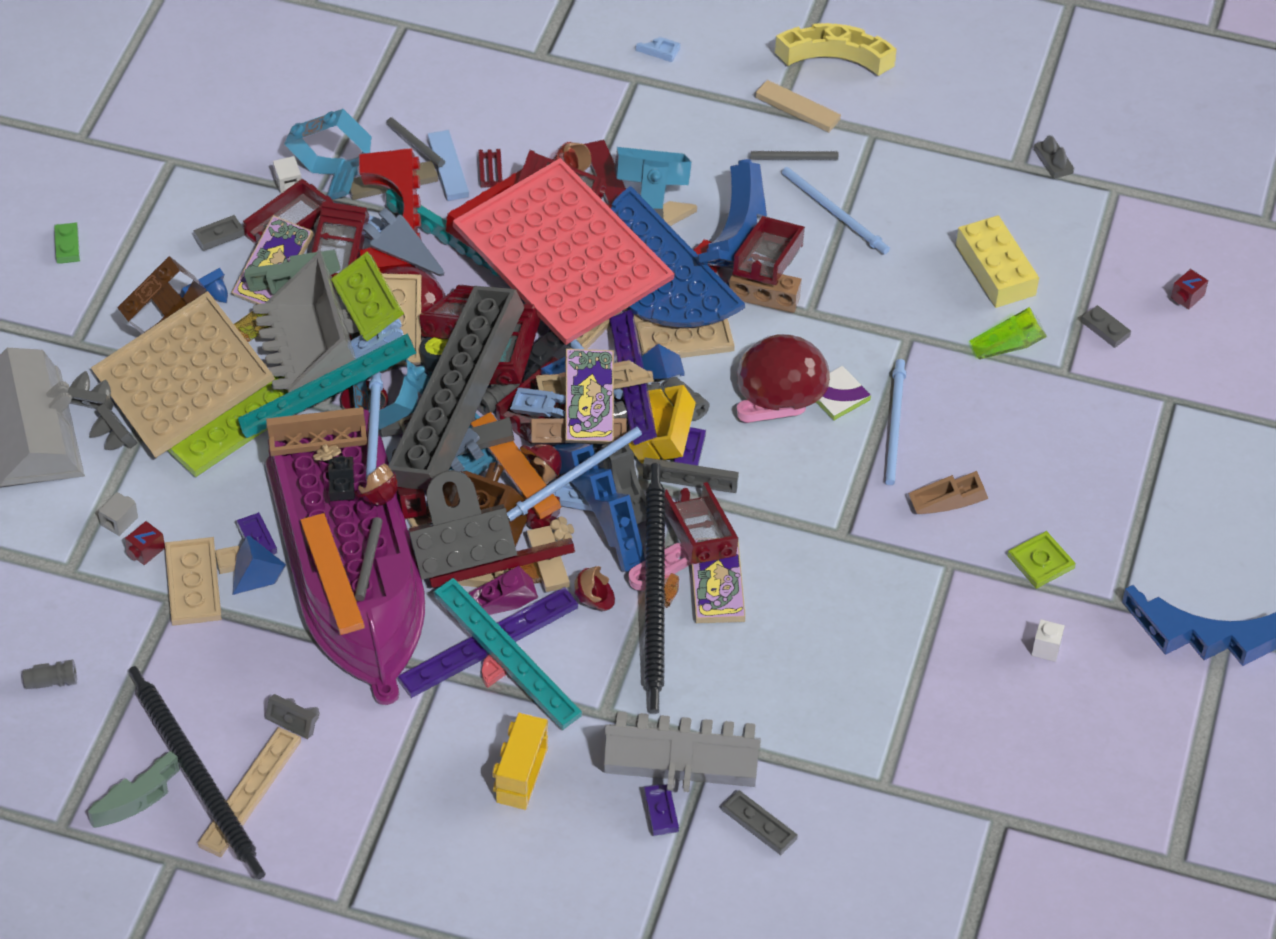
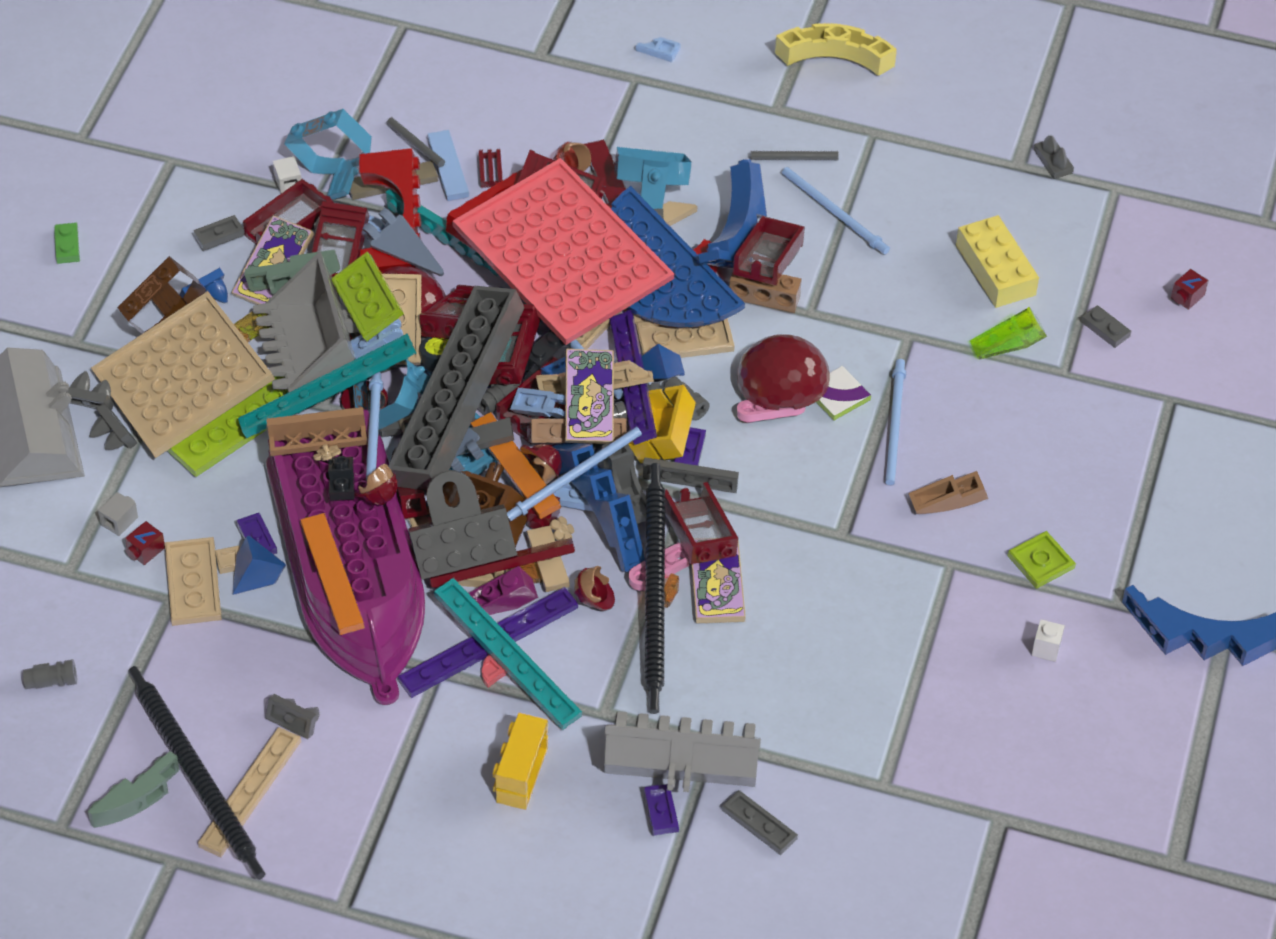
dark grey bar [355,517,383,601] -> none
tan tile [756,80,841,132] -> none

